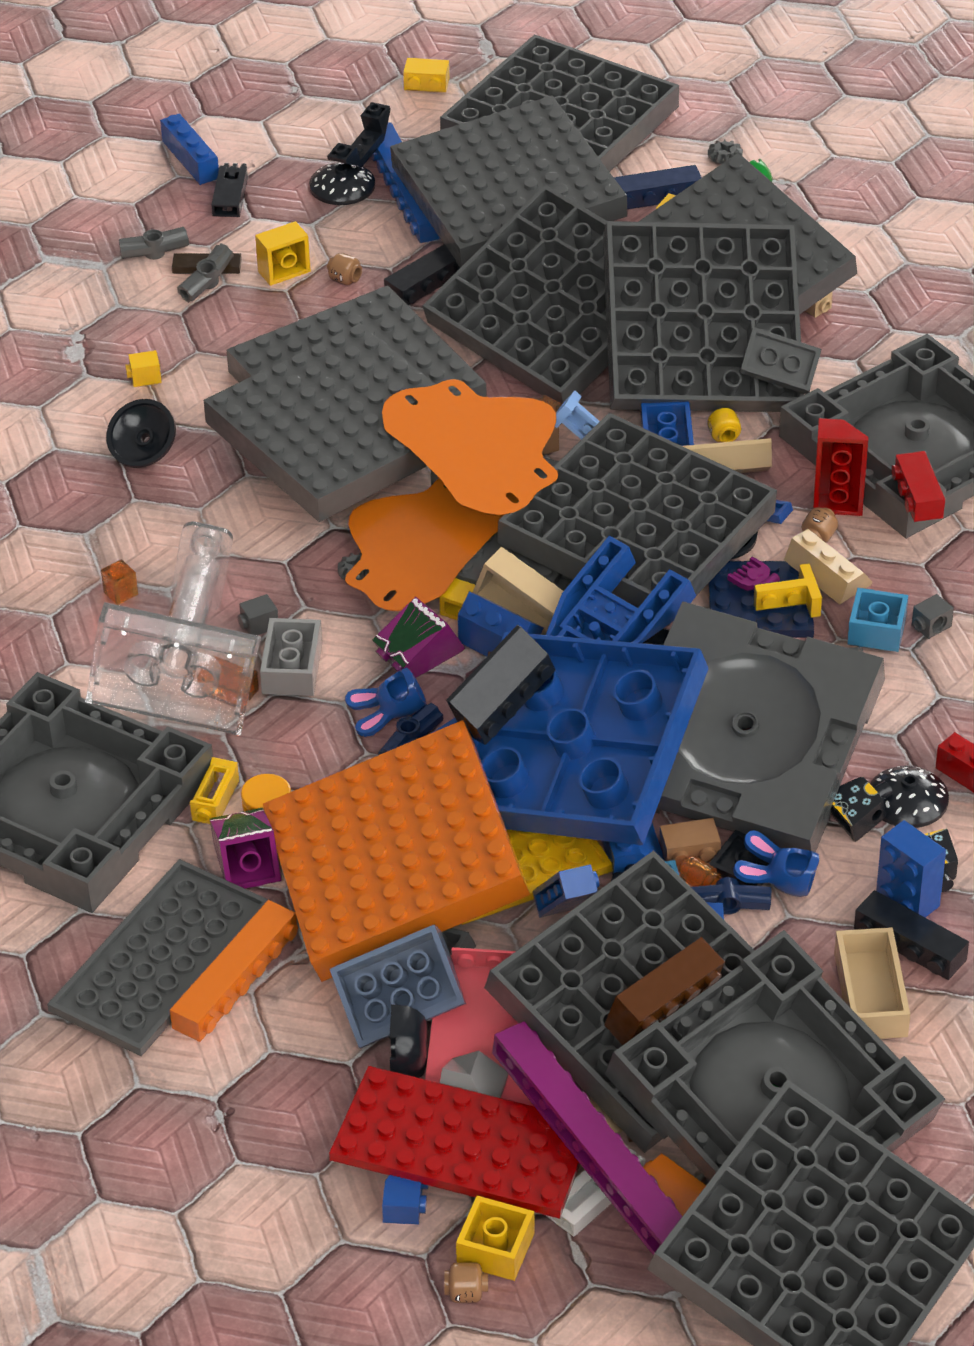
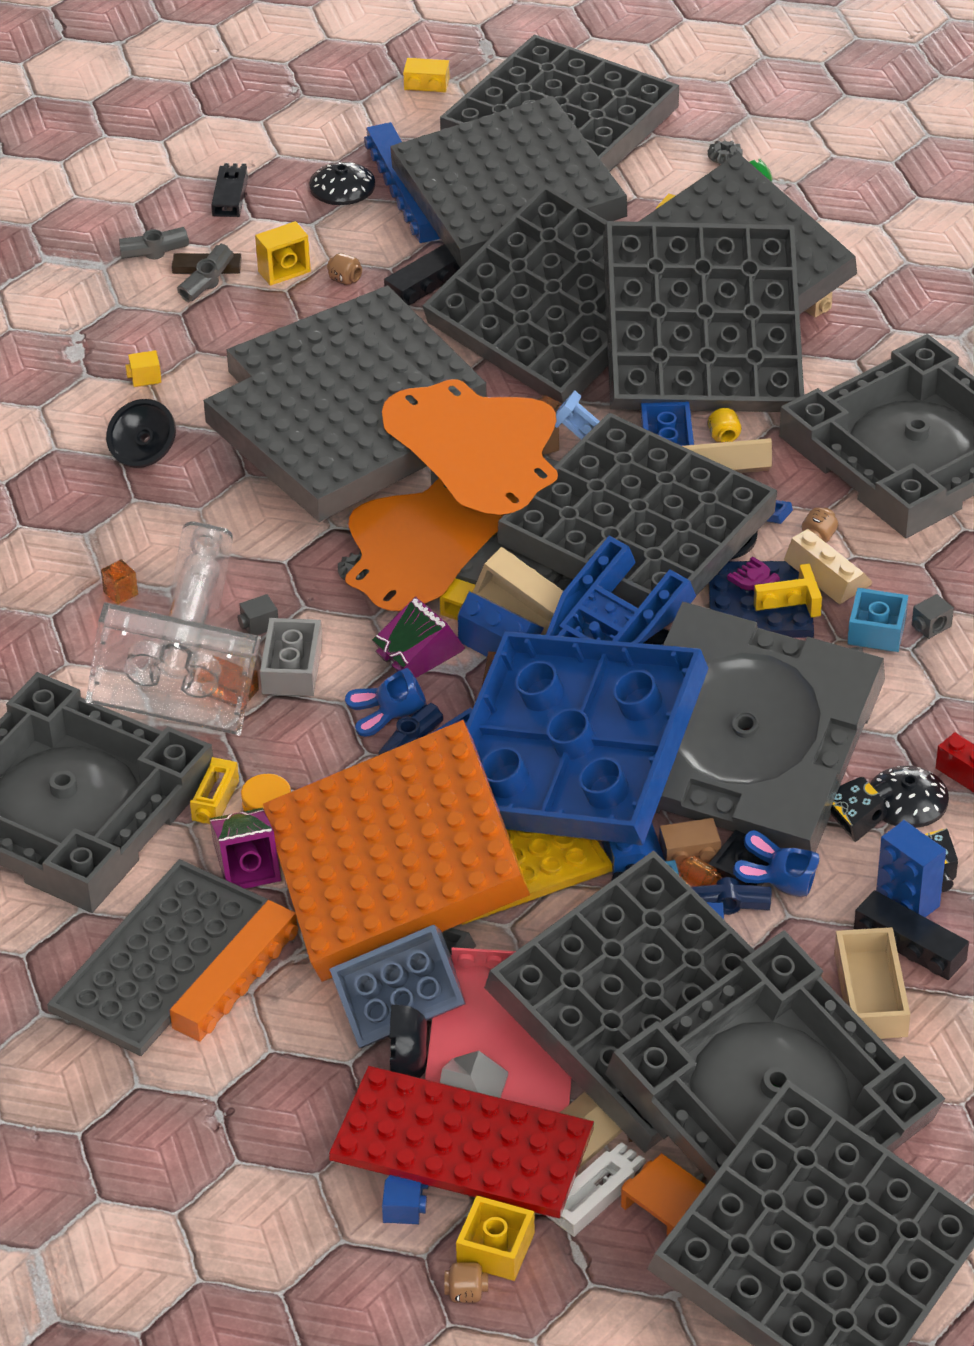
blue brick [160,113,219,185] -> none
black slope [327,102,391,167] -> none
slope [446,625,555,745] -> none
magenta brick [492,1021,683,1255] -> none
brick [533,864,599,918] -> none
reddish brown brick [604,937,725,1045] -> none
dark blue brick [614,165,702,210] -> none
dark grey plate [739,327,822,394] -> none
red slope [813,418,869,516] -> none
red brick [892,451,945,522] -> none

